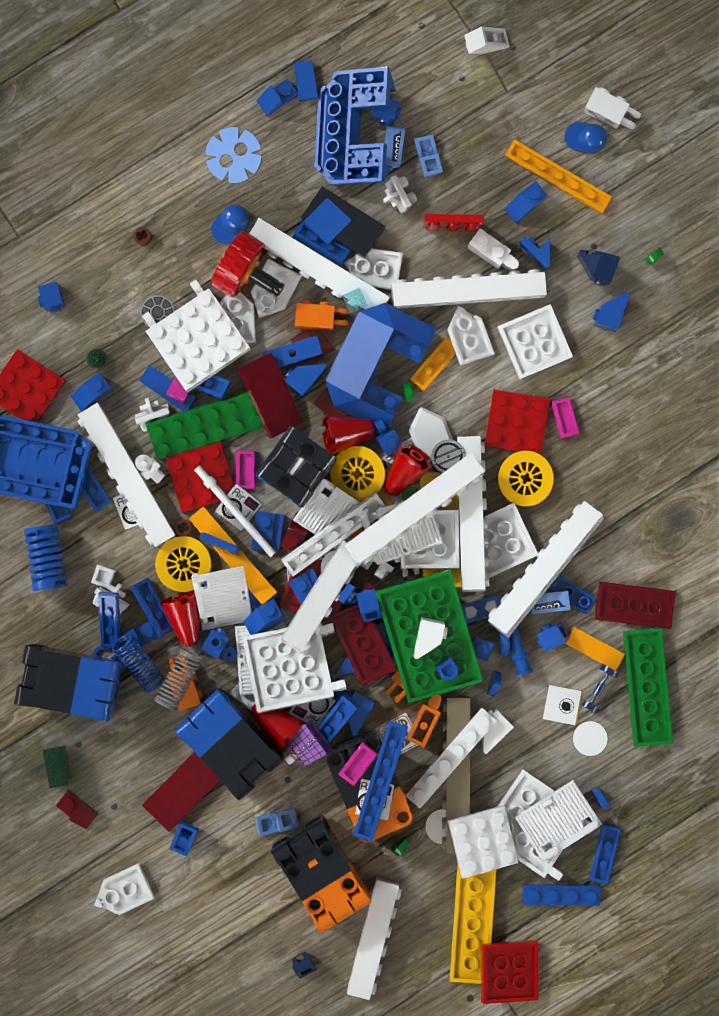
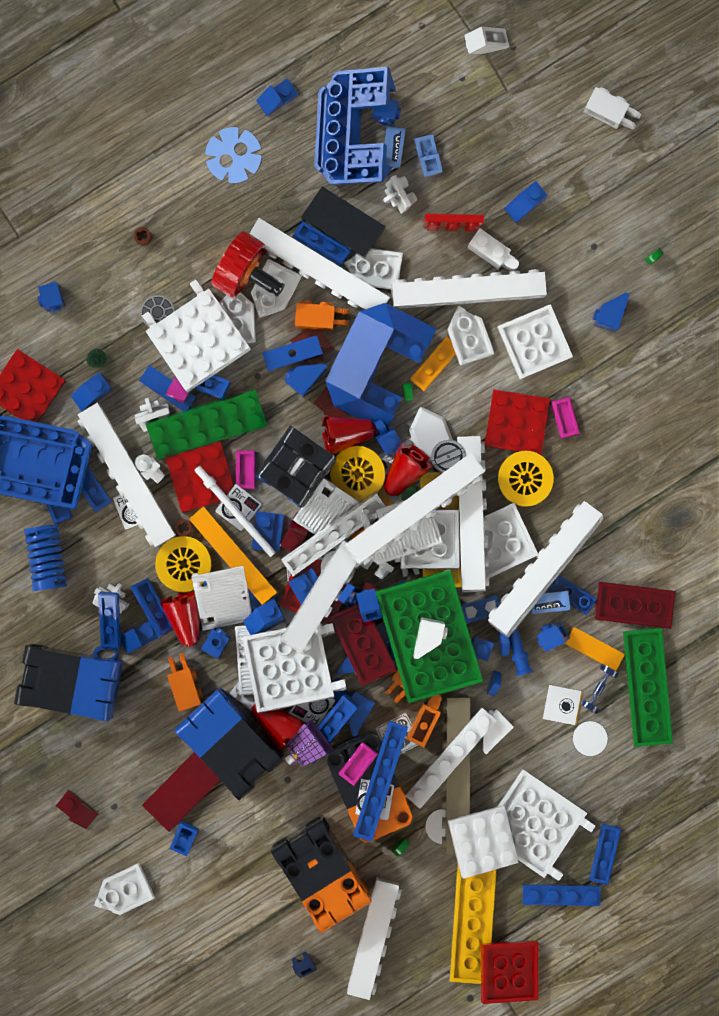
clear green brick [43,744,72,788] -> none
white tile [91,565,116,588] -> none
blue piece [112,634,164,692] -> none
light grey piece [154,648,203,711] -> none
blue tile [199,532,240,556] -> none
blue cap [211,205,250,244] -> none
blue piece [222,647,237,662] -> none
dark red tile [238,352,303,439] -> none
medium blue slope [255,808,299,837] -> none
blue tile [293,60,318,102] -> none
blue sticker [304,198,351,244] -> none
clear light blue tile [342,288,367,314] -> none
blue tile [435,656,459,680] -> none
light orange tile [504,139,612,214] -> none
white window [515,780,602,862] -> none
blue slope [518,236,550,271] -> none
blue cap [565,122,607,153] -> none
dark blue slope [577,250,620,287] -> none
blue tile [591,787,610,809] -> none

